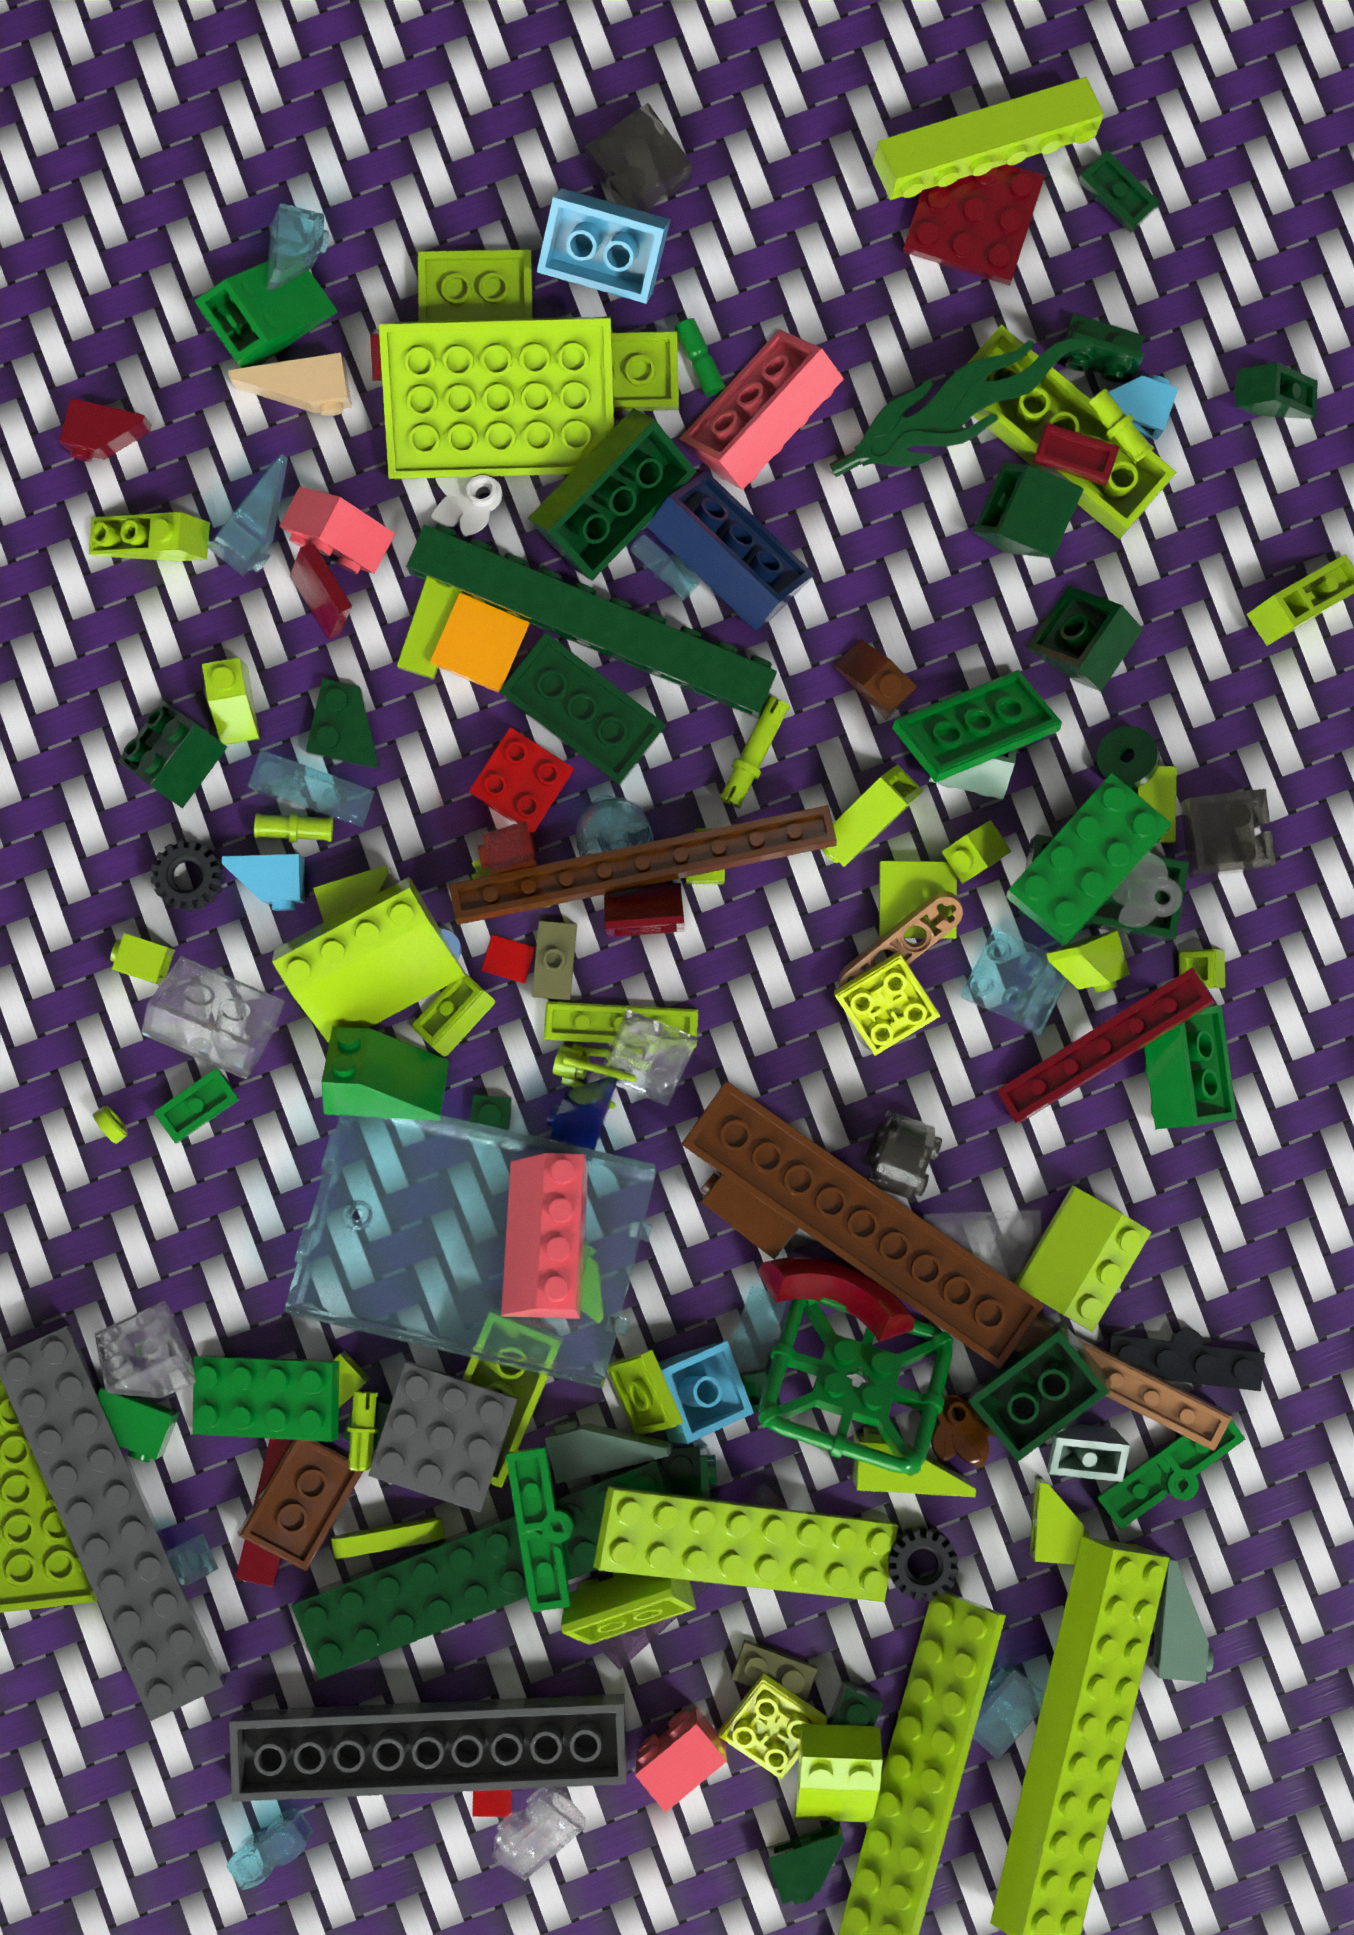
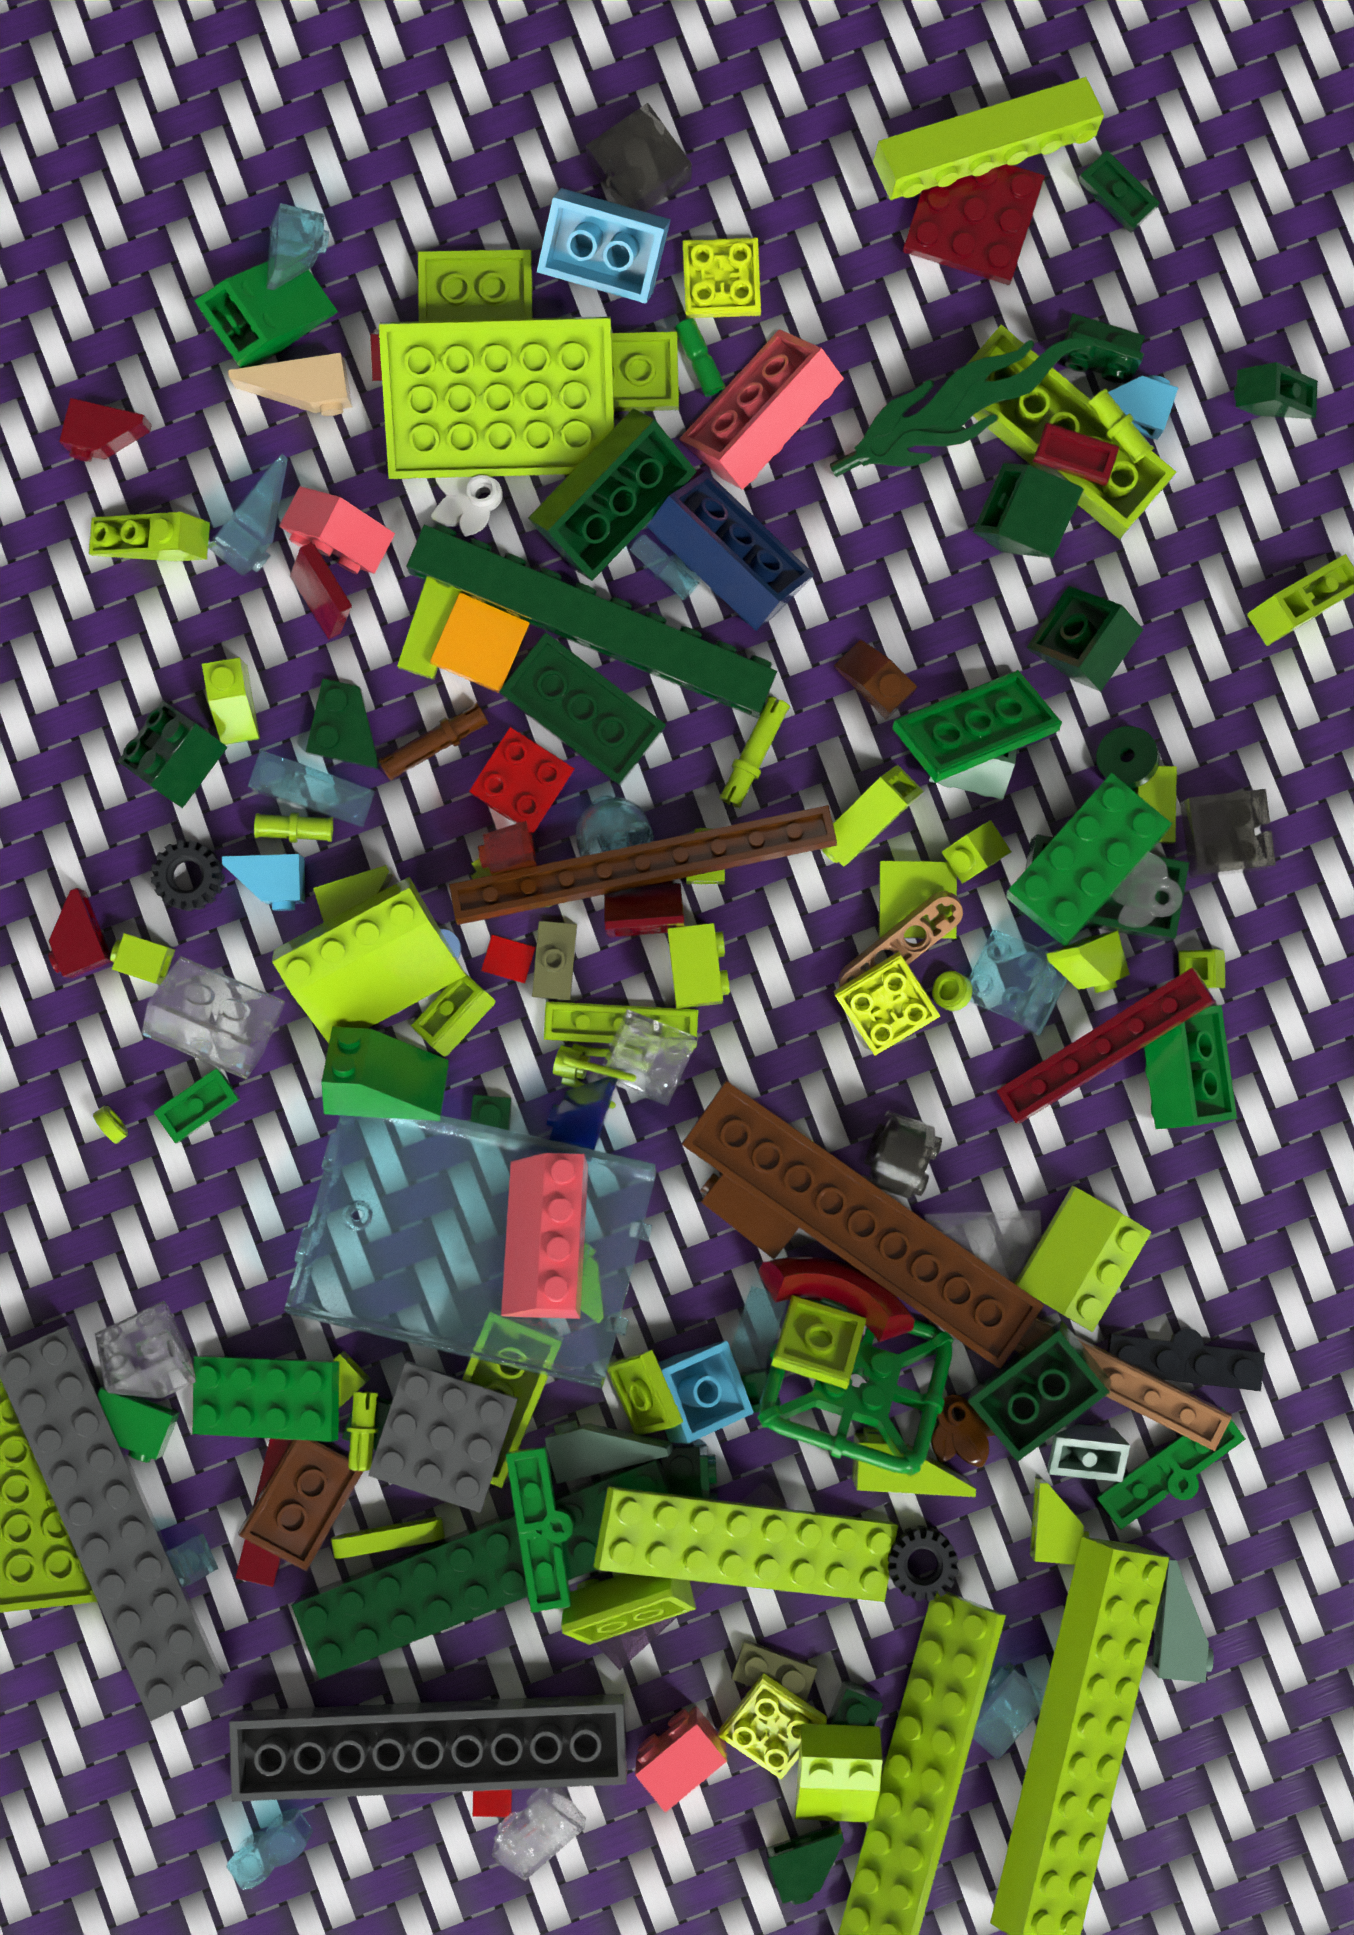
none -> dark red slope [48,888,113,978]
none -> reddish brown pin [378,703,489,781]
none -> lime brick [668,923,730,1009]
none -> neon yellow tile [683,238,761,319]
none -> lime tile [771,1295,867,1389]
none -> lime tile [932,971,972,1011]

